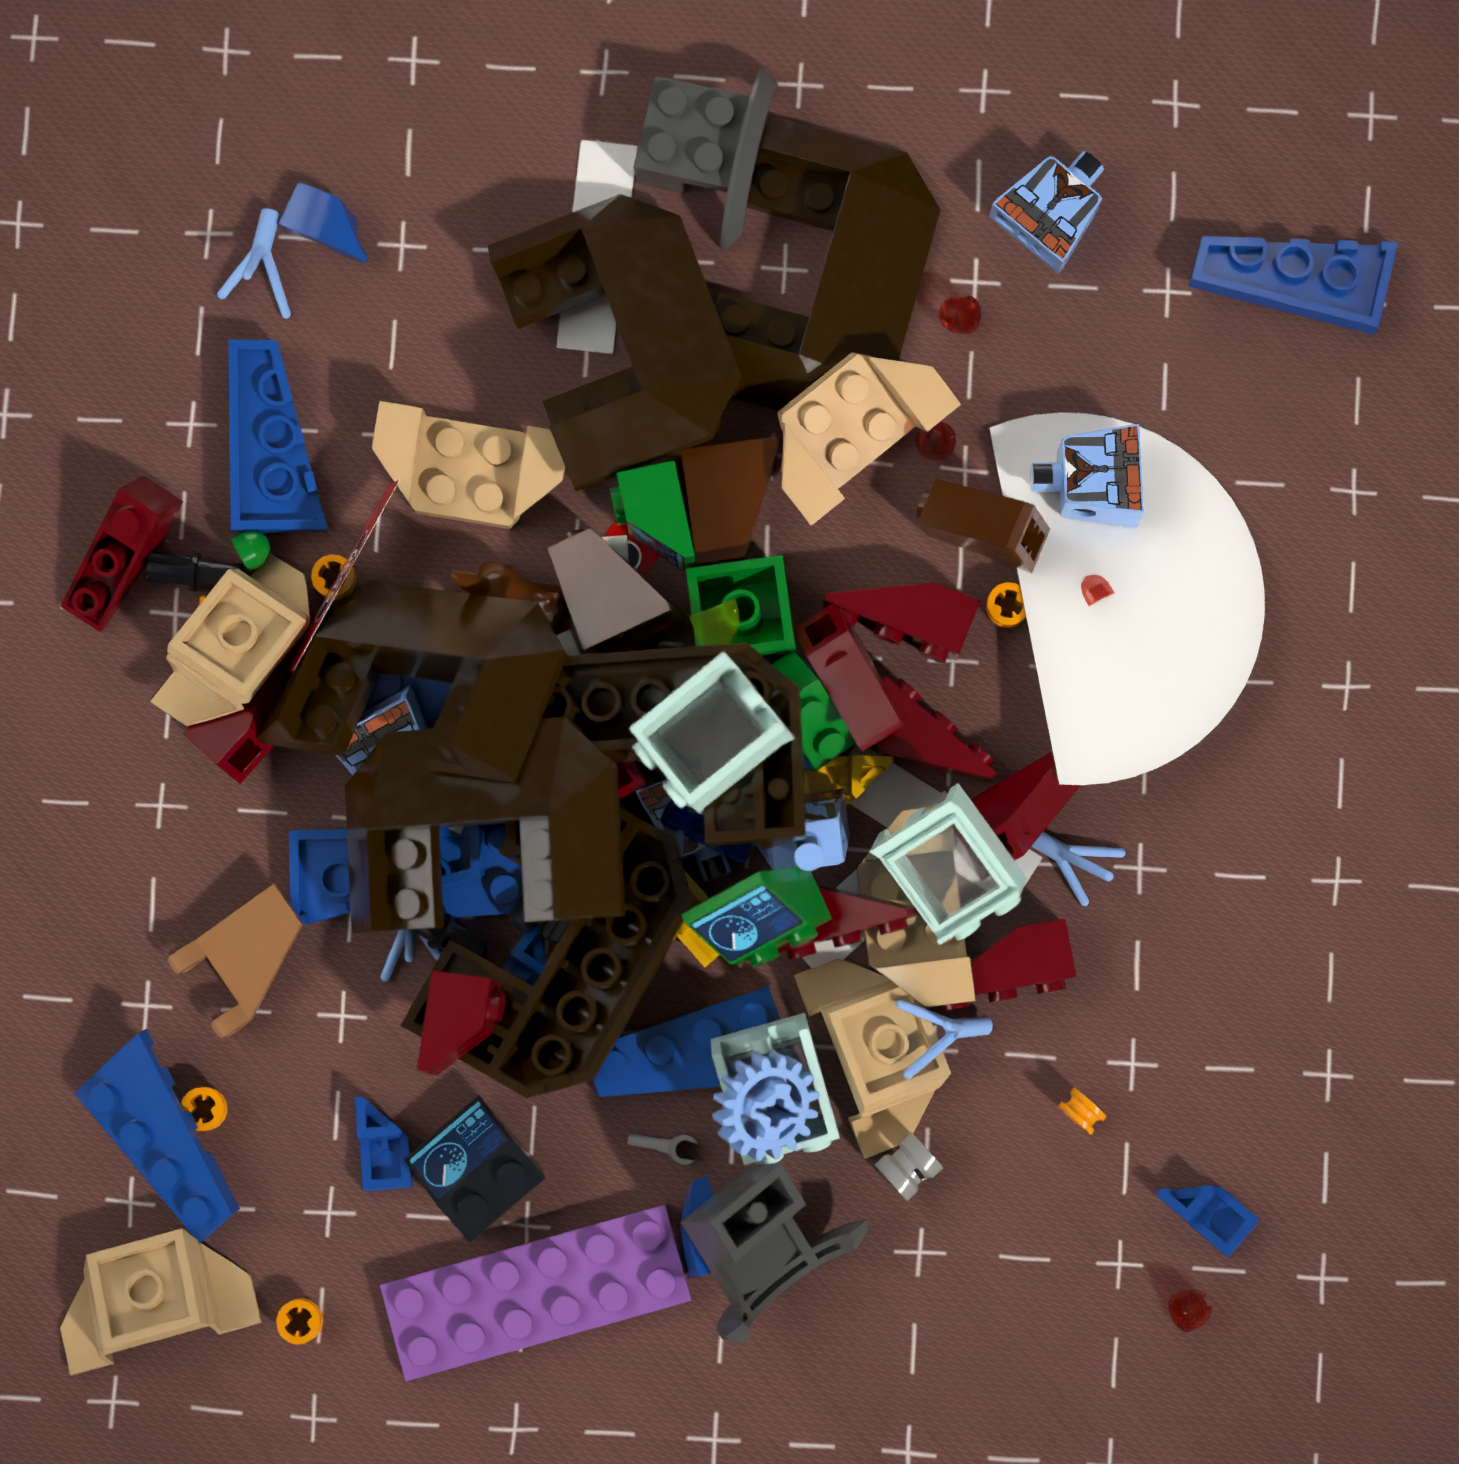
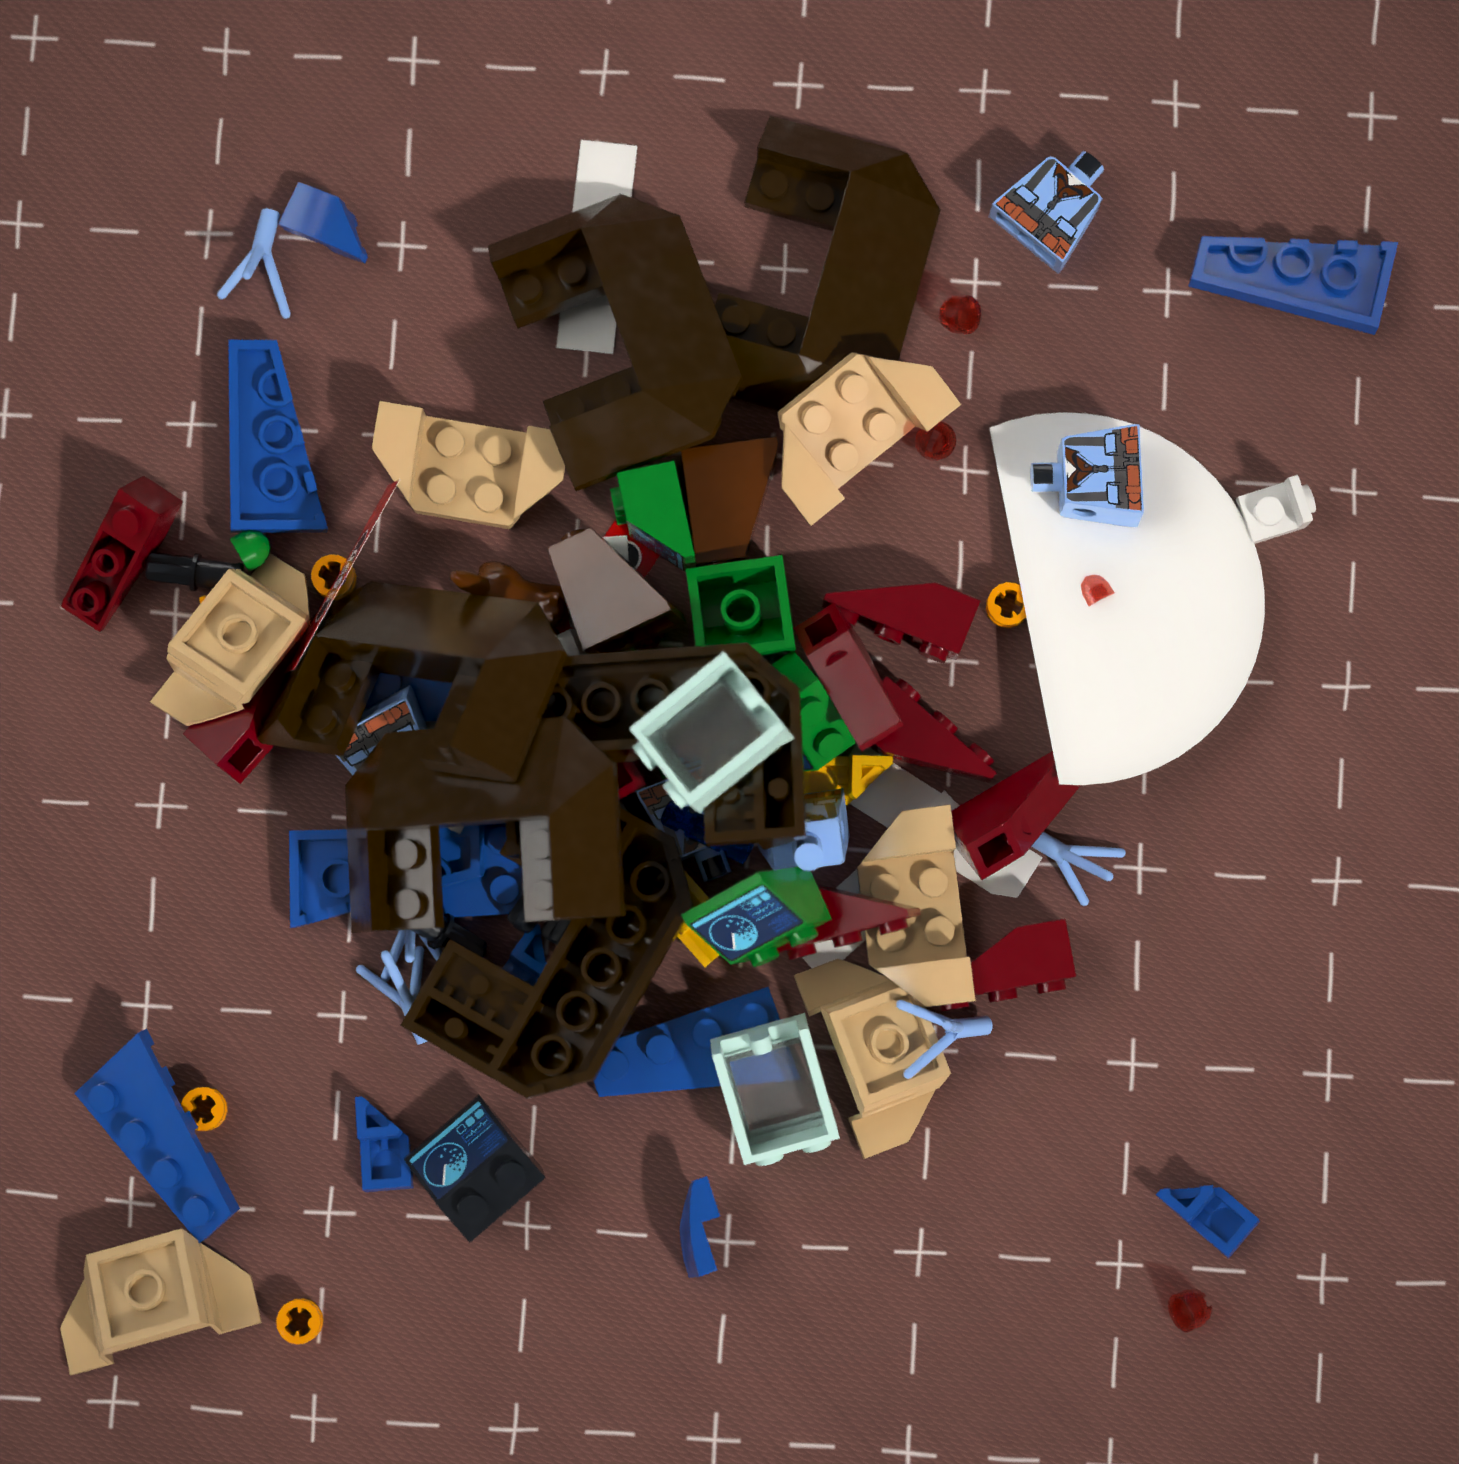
medium nougat flag [168,883,303,1038] -> none
medium lavender plate [380,1204,692,1382] -> none
dark red slope [417,971,505,1076] -> none
light grey hand [627,1133,697,1165] -> none
dark grey piece [633,66,778,250] -> none
dark grey piece [681,1163,869,1343] -> none
clear neon green tile [689,599,740,646] -> none
light blue gear [712,1050,819,1161] -> none
light aqua window [870,783,1027,945] -> none
light grey wheel [874,1132,943,1201] -> none
reddish brown slope [916,479,1050,573] -> none
light orange bush [1058,1088,1107,1135] -> none
none -> light blue plant [356,946,427,1045]
none -> white bracket [1236,475,1316,544]

